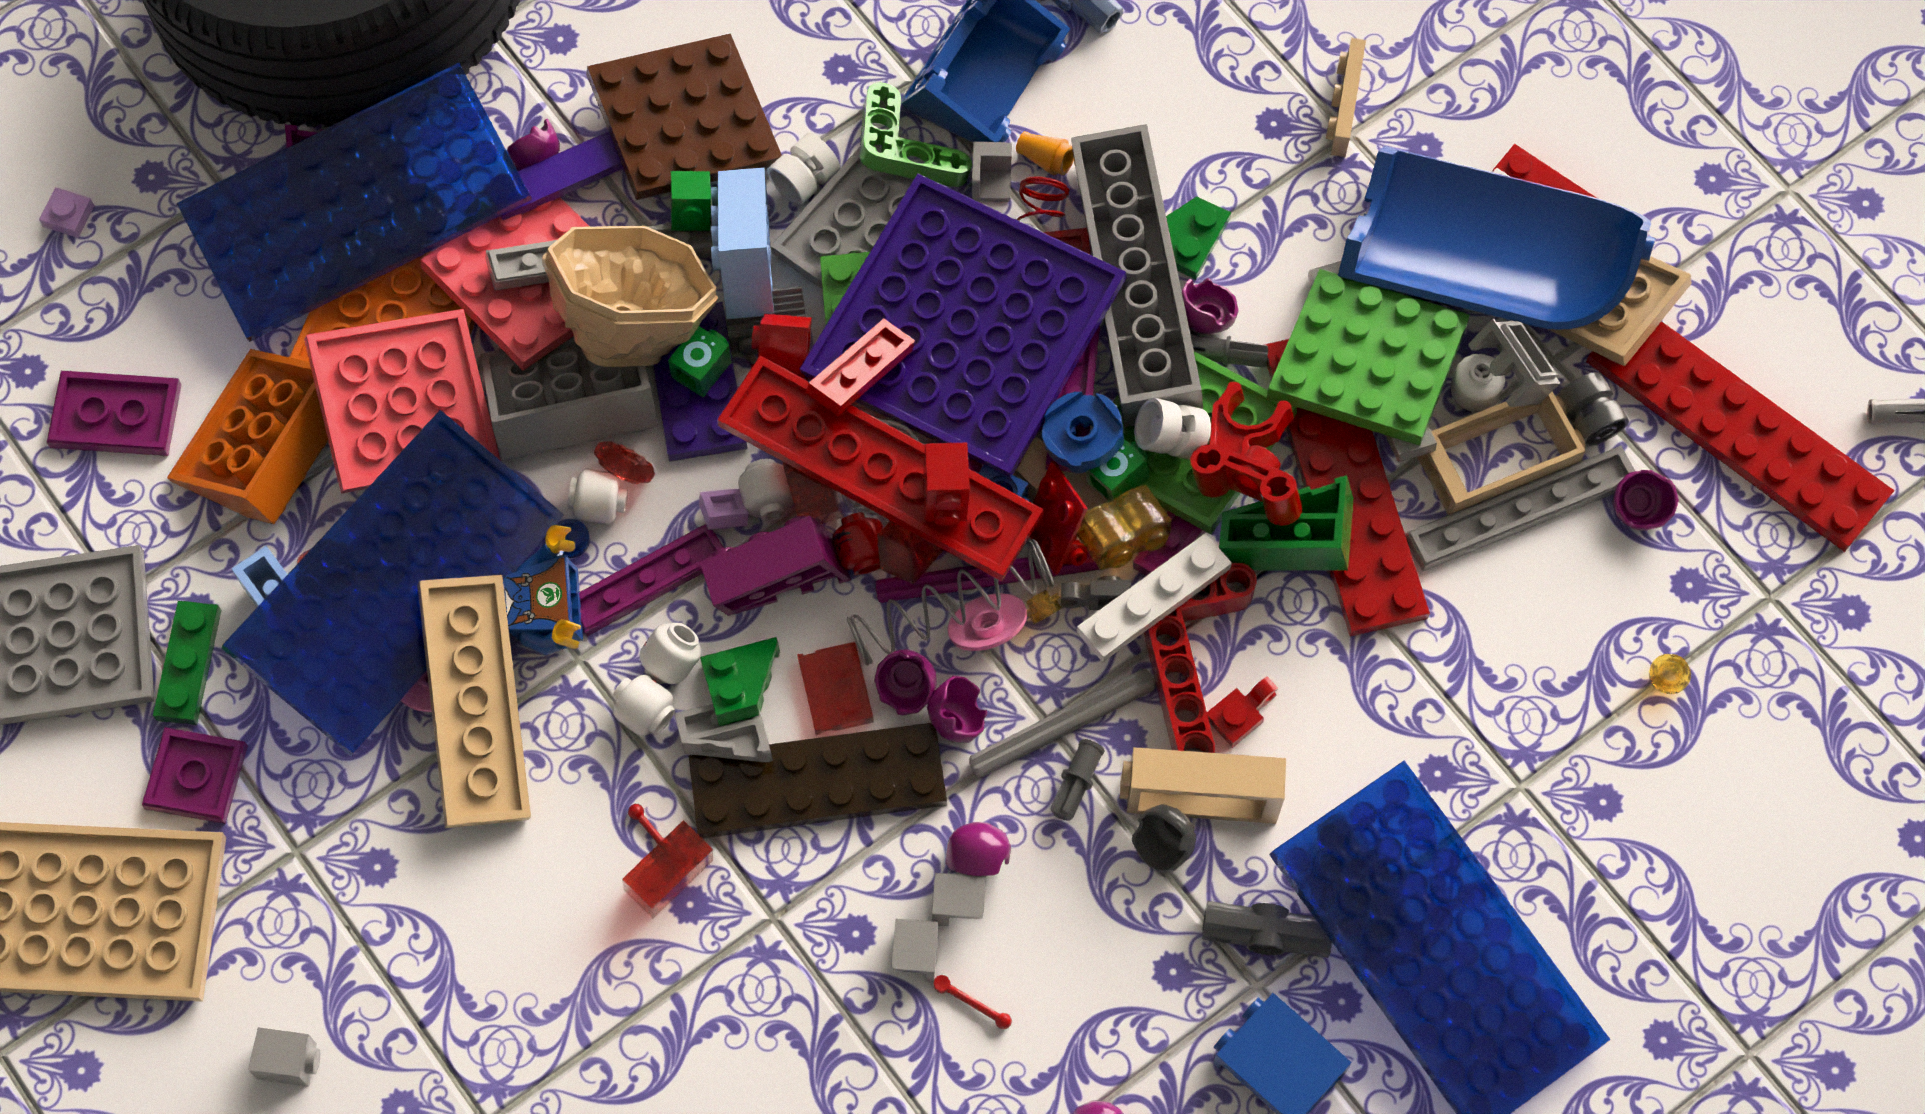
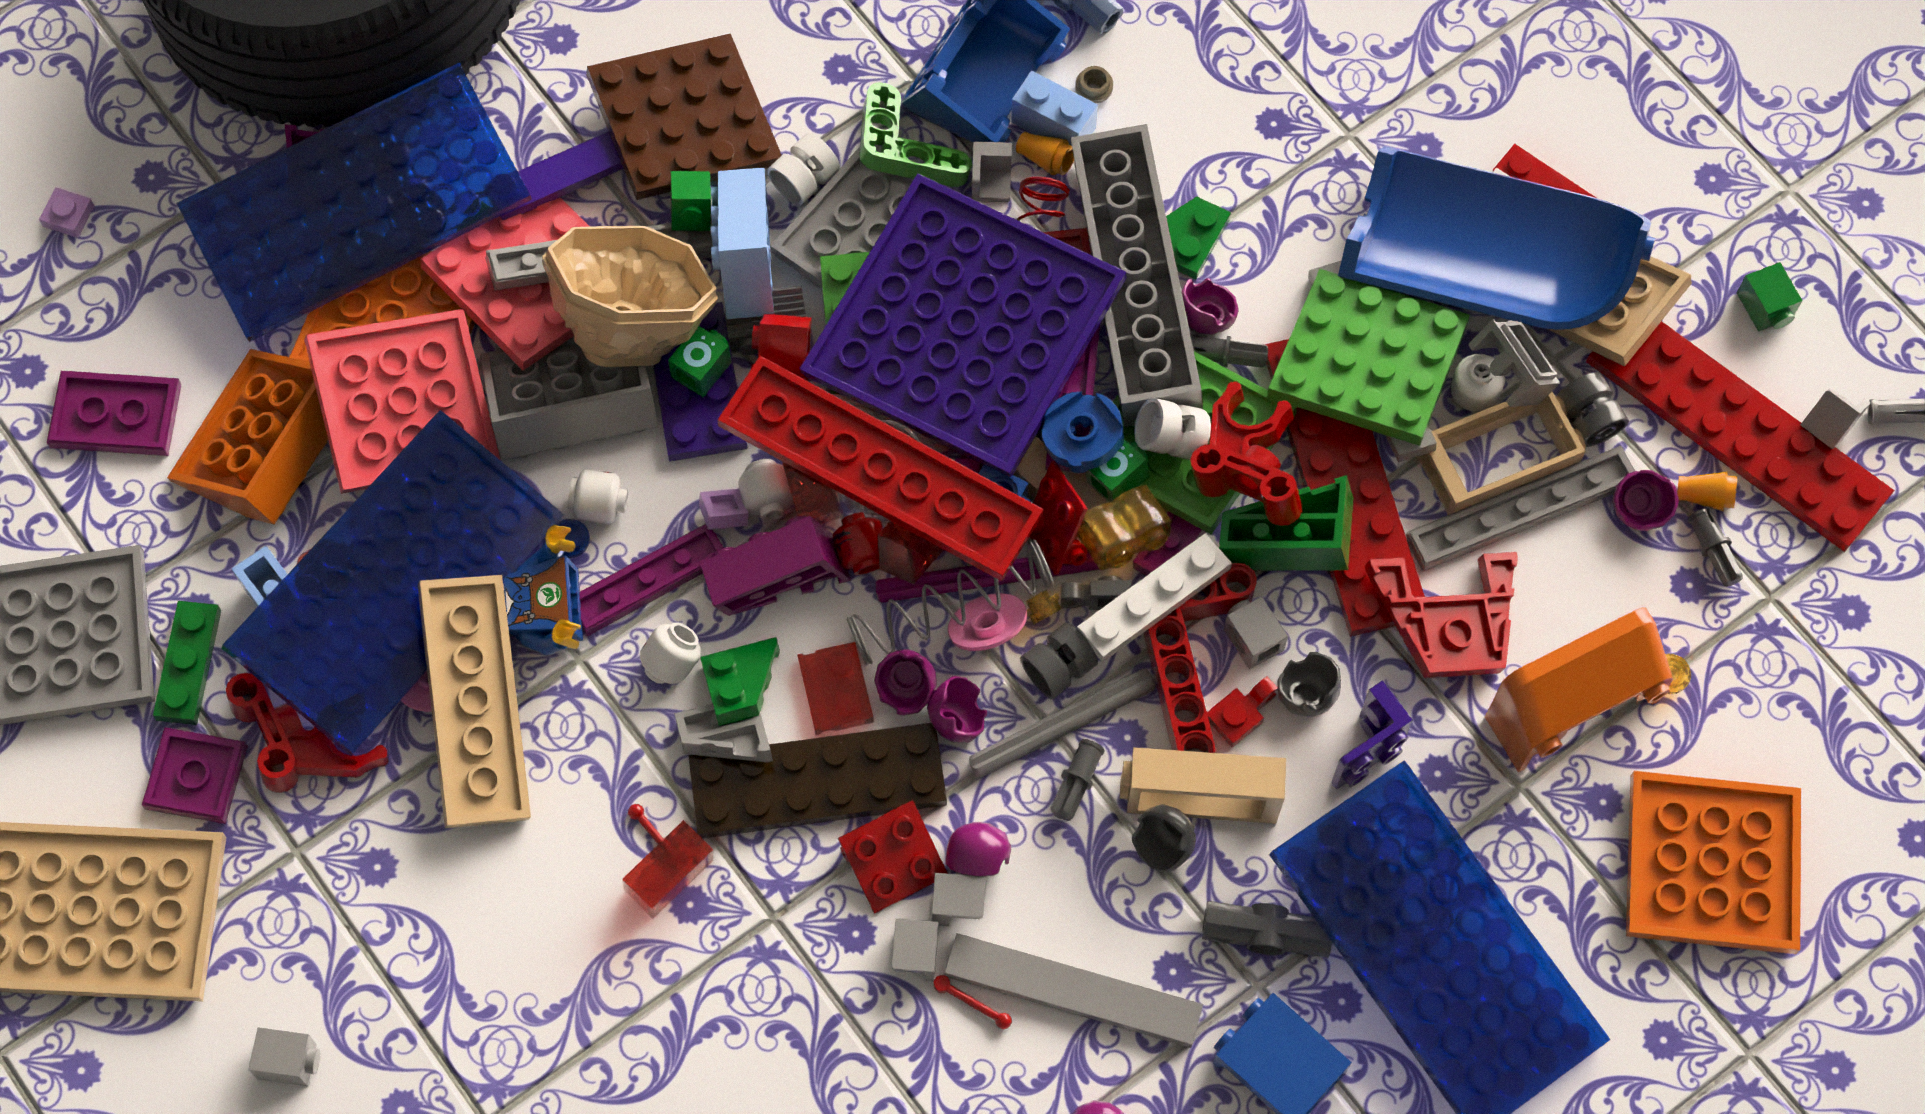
magenta hair [504,119,560,172] -> none
clear red gear [594,441,655,484] -> none
white head [612,675,675,736] -> none
plate [806,319,915,416] -> none
red brick [923,442,970,526] -> none
tan plate [1326,38,1366,157] -> none
none -> red piece [226,673,389,793]
none -> red hinge [838,800,948,914]
none -> light grey tile [945,933,1203,1048]
none -> light blue brick [1011,70,1098,146]
none -> dark grey wheel [1020,623,1098,699]
none -> dark tan plate [1075,66,1113,103]
none -> light grey brick [1224,597,1288,670]
none -> dark grey hair [1277,652,1341,717]
none -> dark purple bracket [1331,680,1413,790]
none -> wing [1365,552,1518,678]
none -> orange windscreen [1485,607,1673,773]
none -> orange plate [1626,771,1801,954]
none -> light orange cone [1677,472,1737,511]
none -> dark grey axle [1688,508,1743,587]
none -> green brick [1737,262,1803,332]
none -> light grey panel [1800,388,1871,449]

